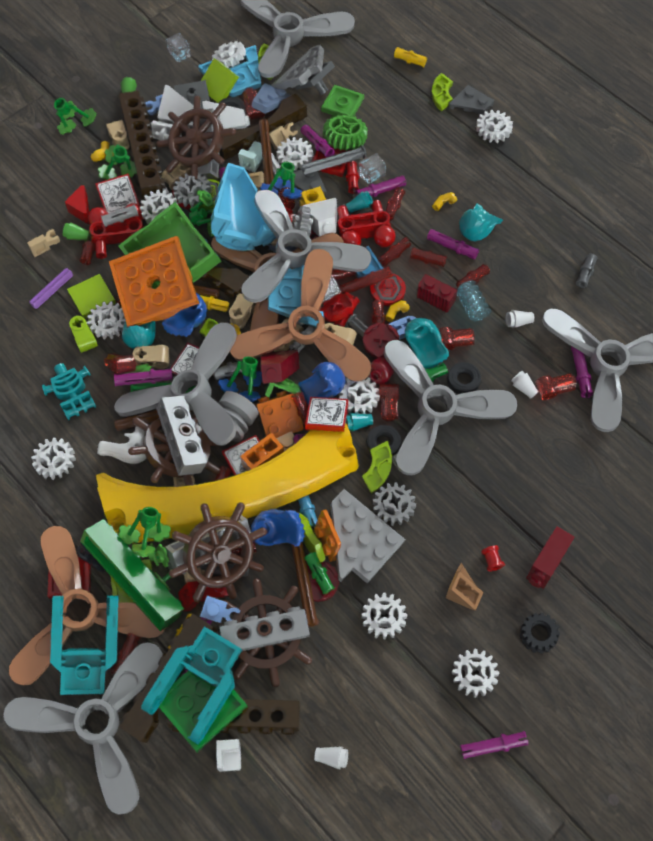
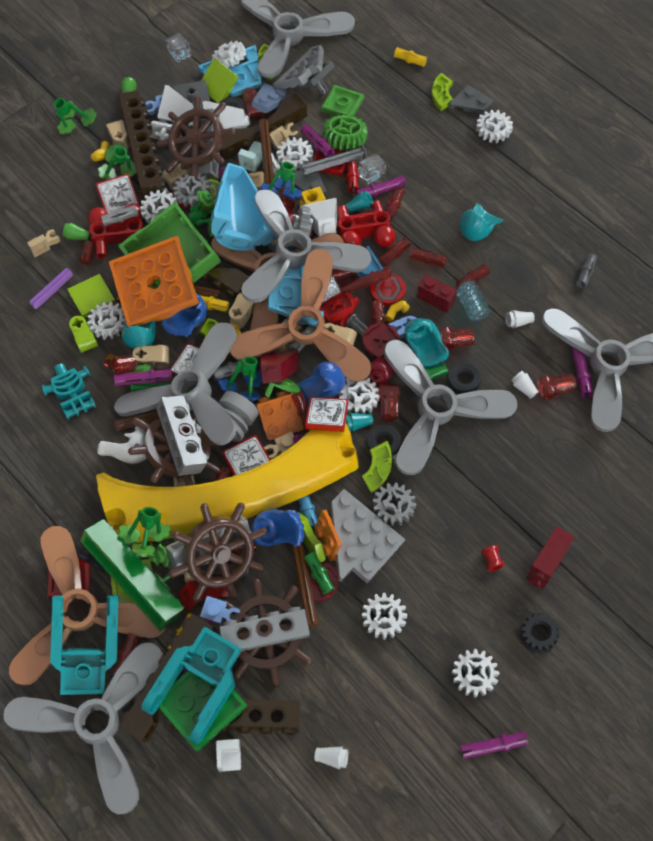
white gear [31,438,76,480] -> none
red slope [65,185,89,224] -> none
orange brick [240,433,284,471] -> none
magenta pin [427,229,479,260] -> none
yellow arm [432,192,457,211] -> none
medium nougat slope [446,563,483,610] -> none

